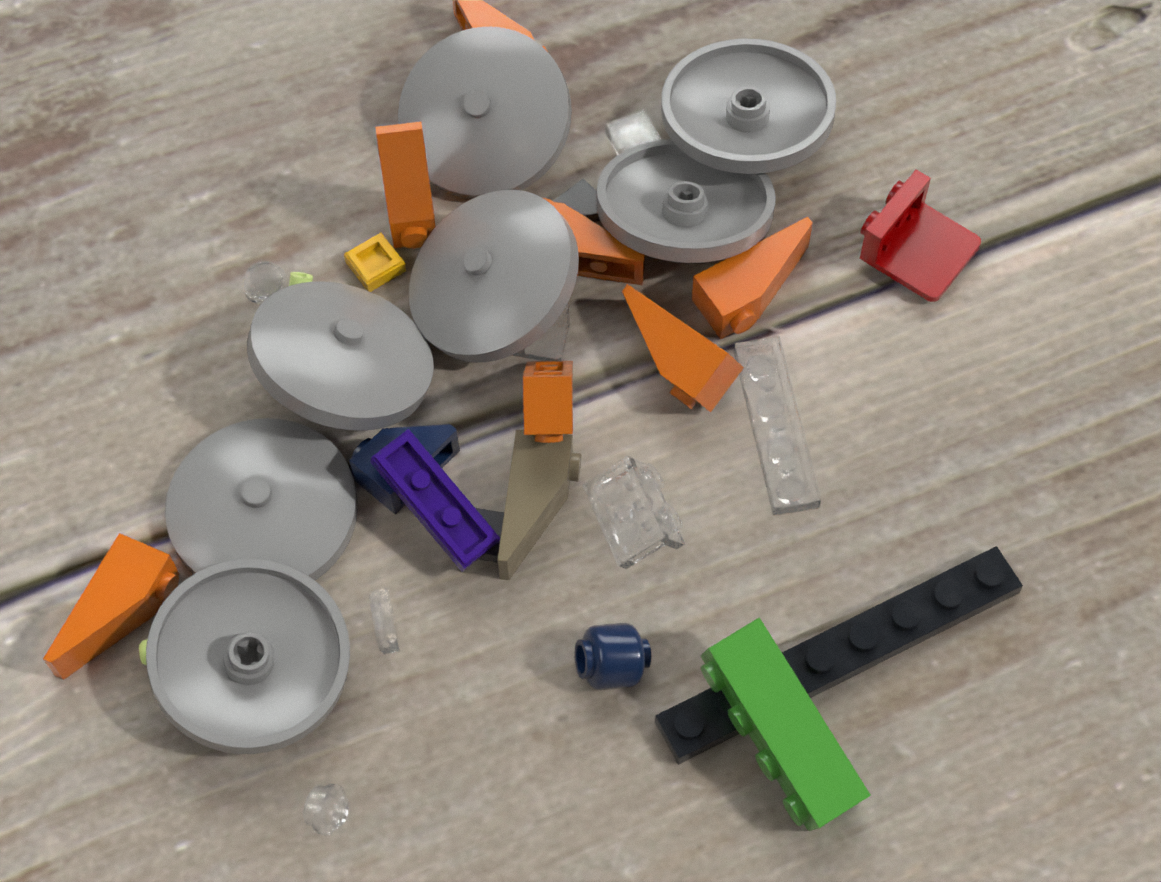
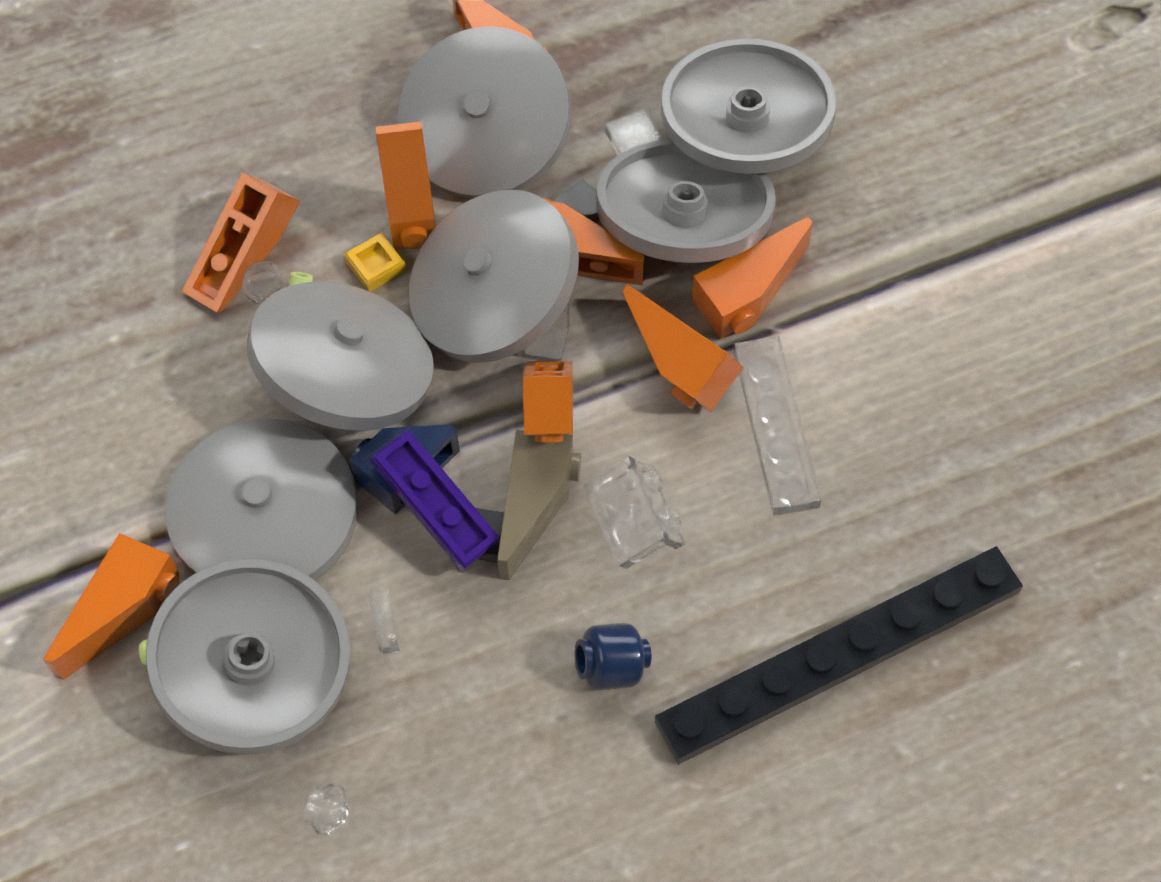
bright green brick [700,617,871,831] -> none
bracket [859,169,981,302] -> none
none -> orange slope [181,172,300,313]

